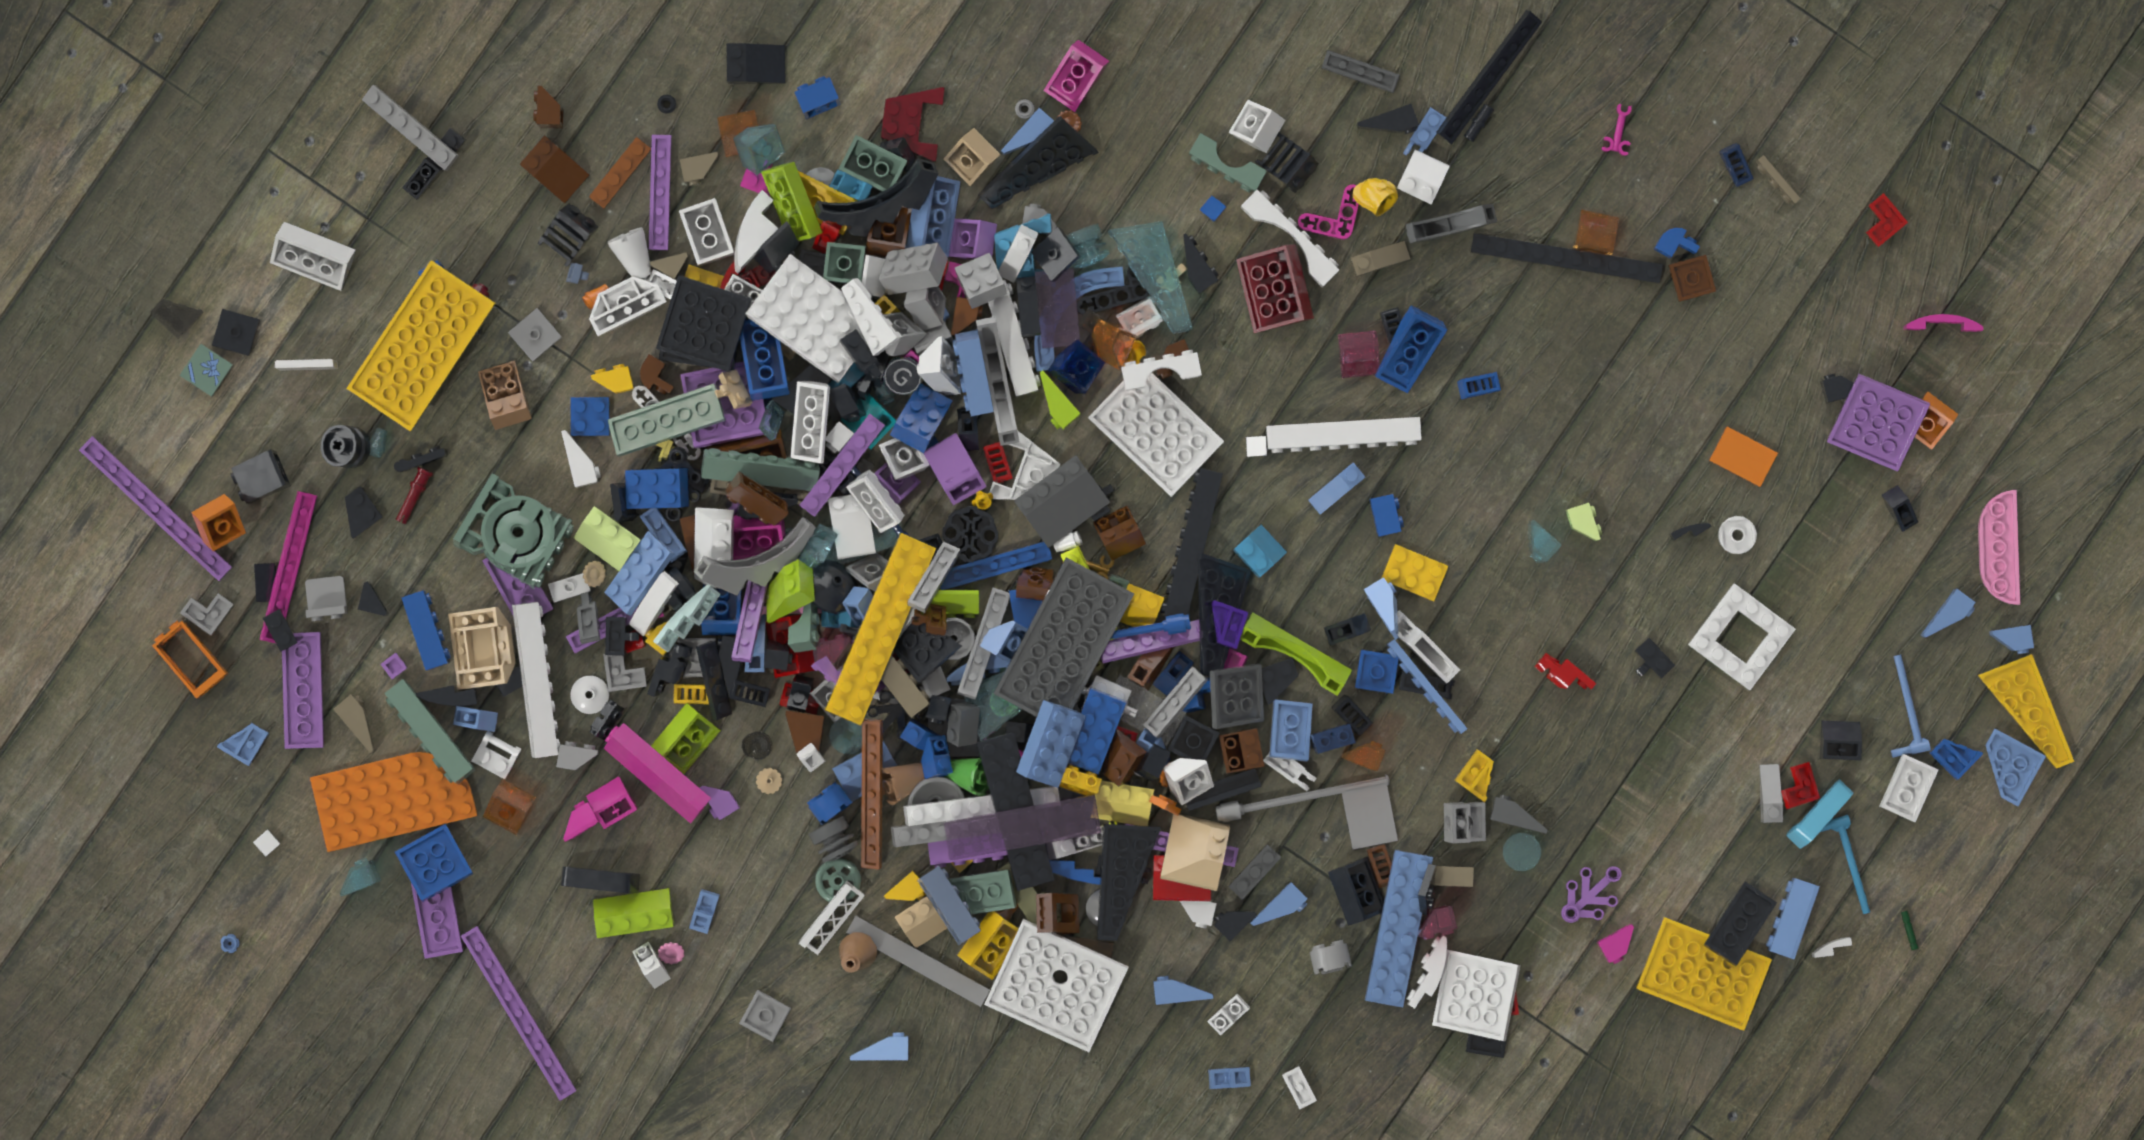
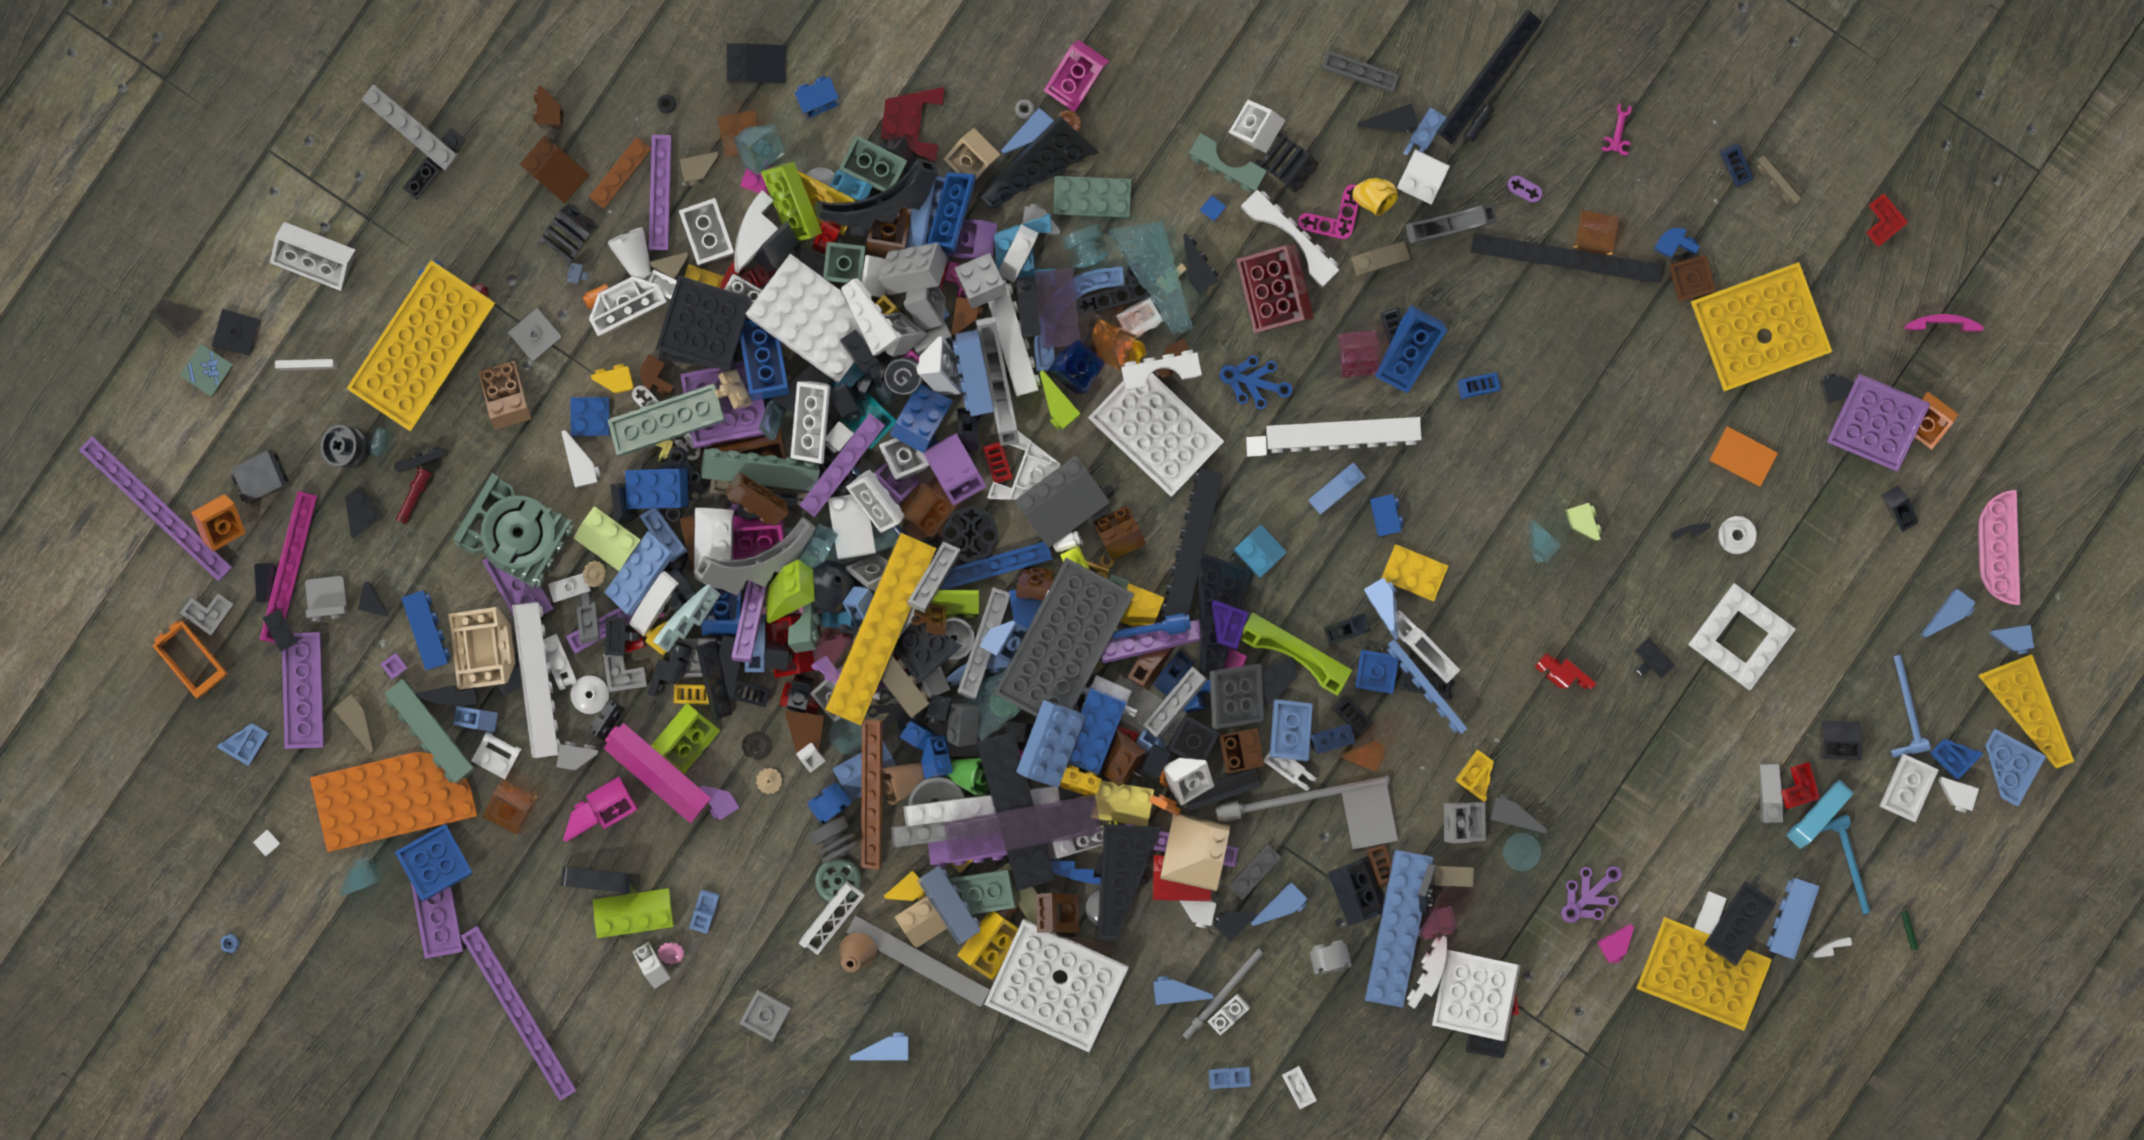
yellow plate [971,491,994,510] -> none
black plate [1031,227,1081,282] -> none
none -> white plate [543,634,578,691]
none -> clear orange slope [901,482,955,538]
none -> blue slope [927,172,976,253]
none -> sand green plate [1053,176,1131,218]
none -> light grey bar [1183,949,1264,1040]
none -> blue plant [1219,356,1292,409]
none -> medium lavender beam [1507,176,1542,203]
none -> yellow plate [1691,262,1832,392]
none -> white slope [1694,892,1727,935]
none -> white slope [1938,777,1979,813]

